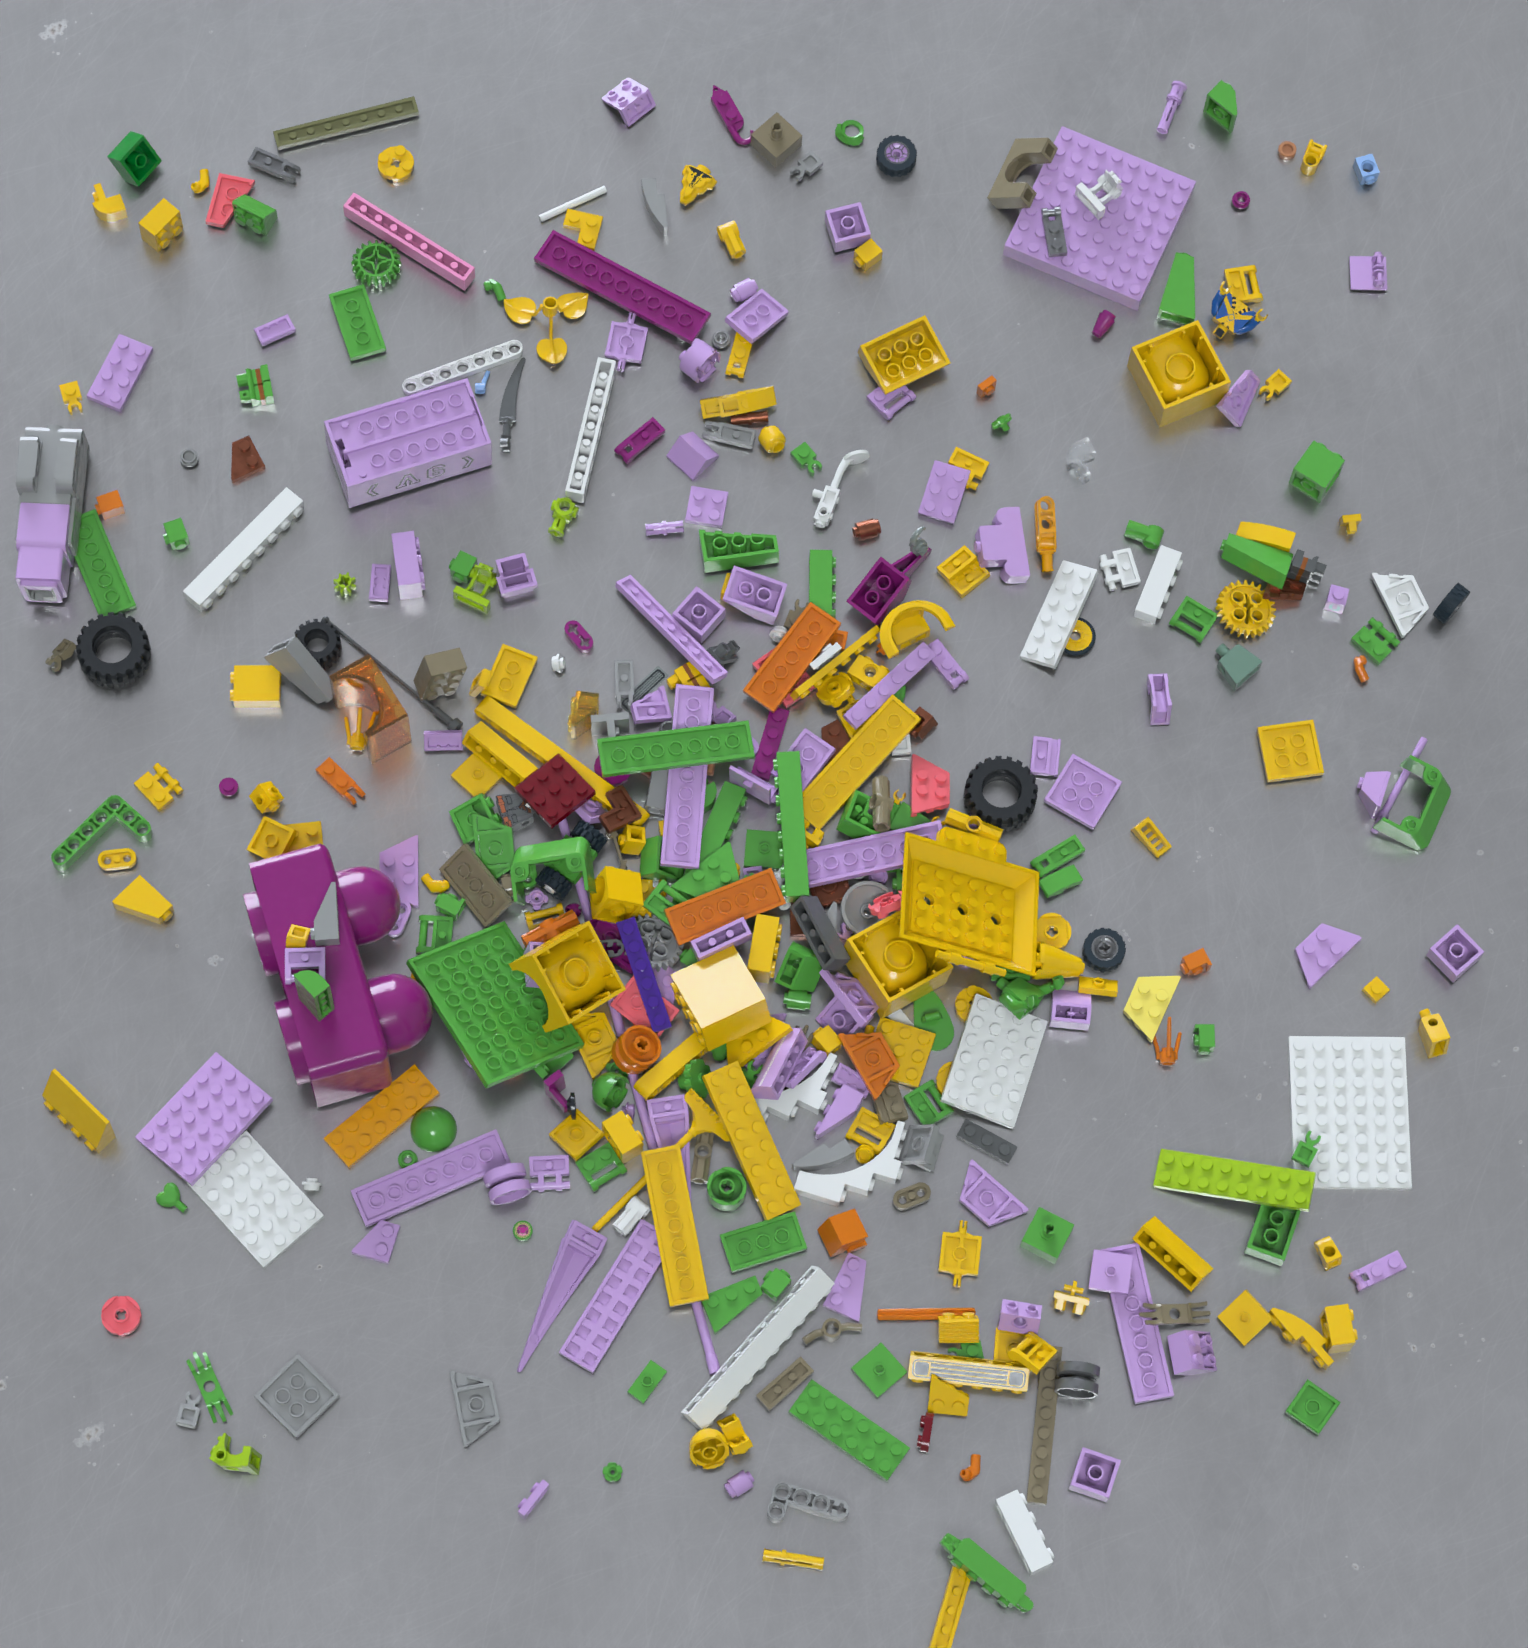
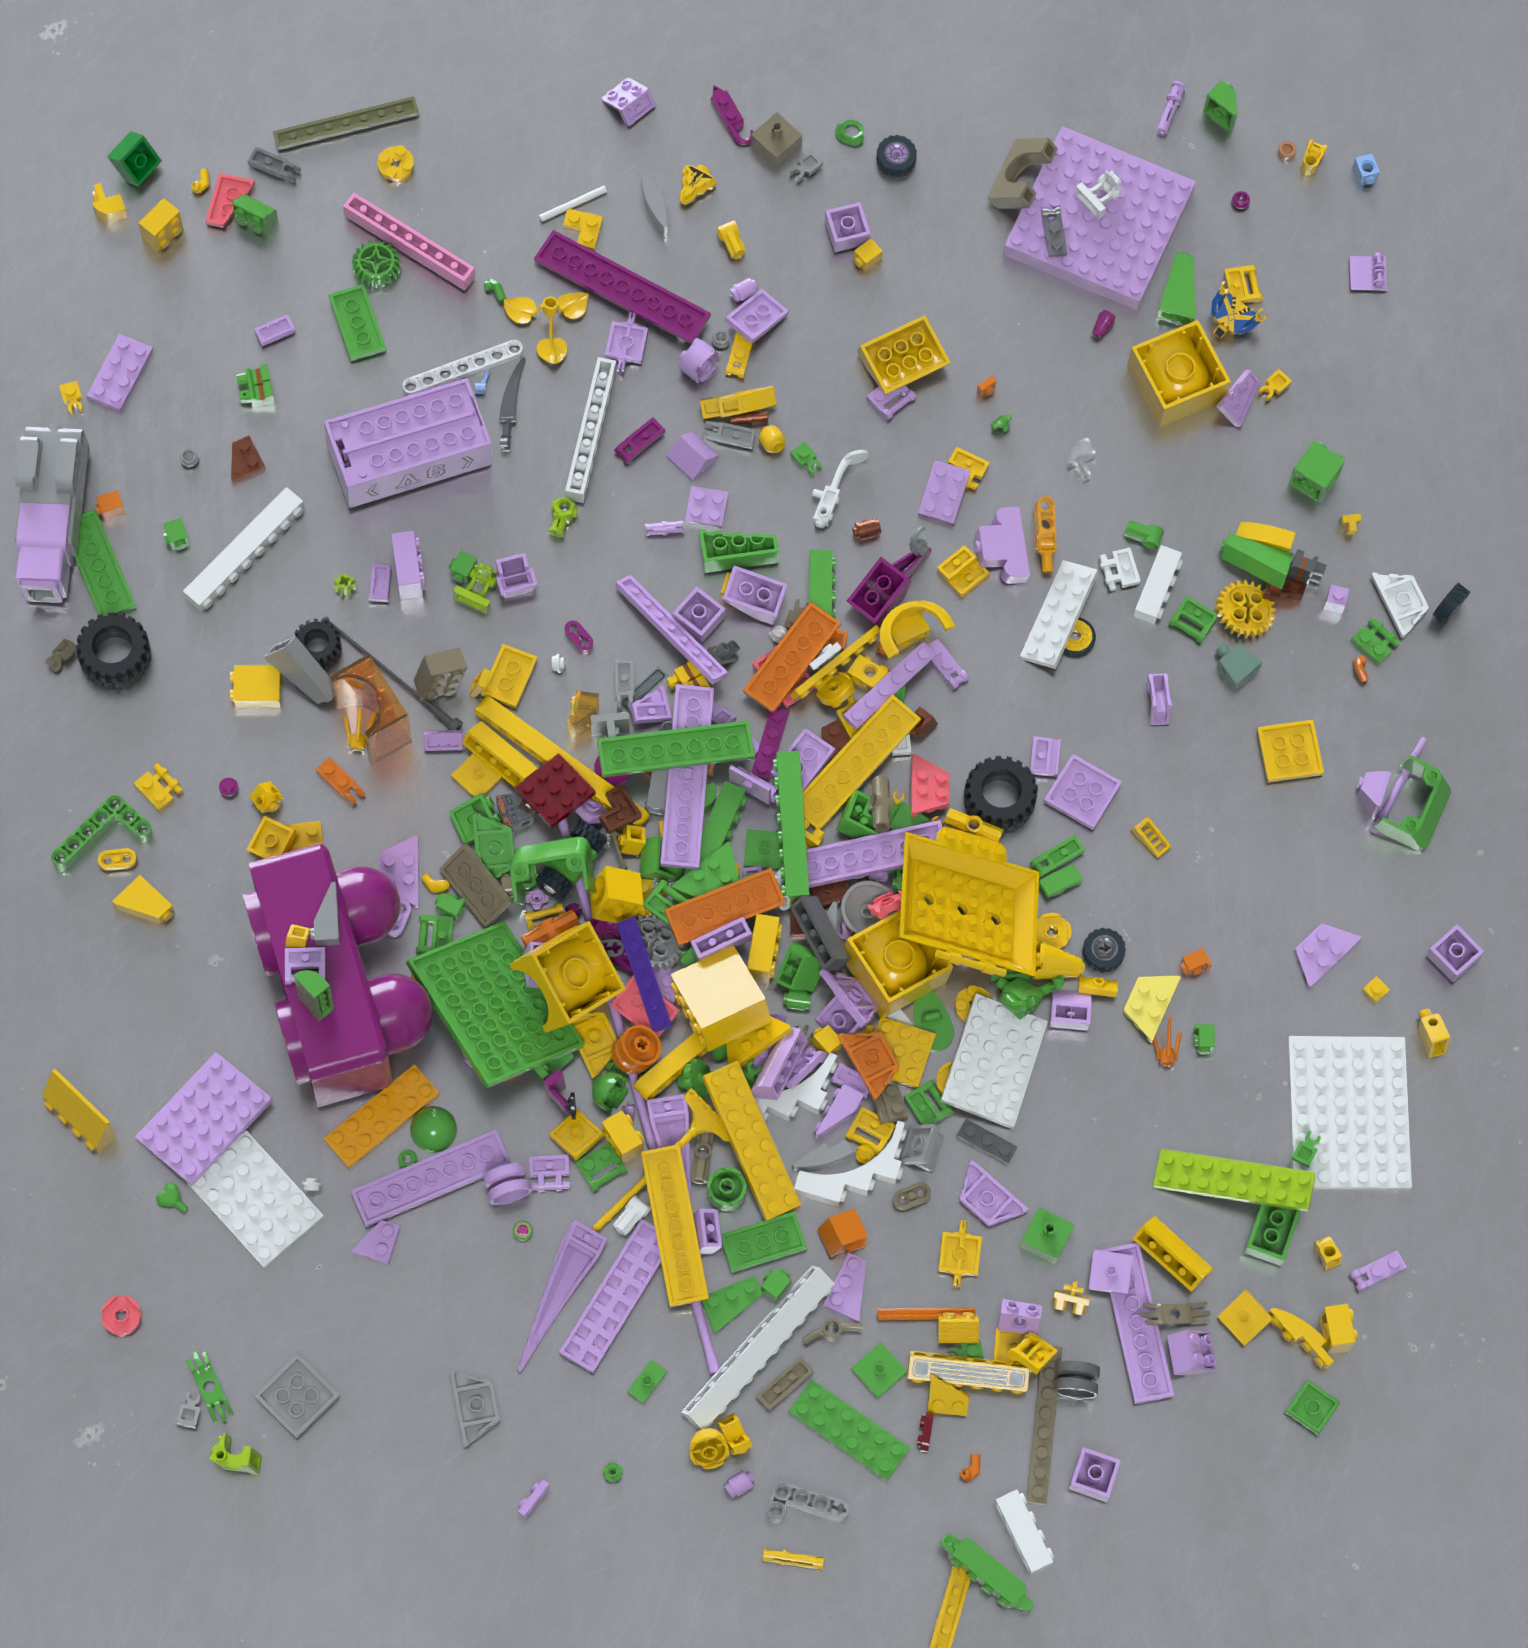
none -> lavender brick [693,1209,722,1254]

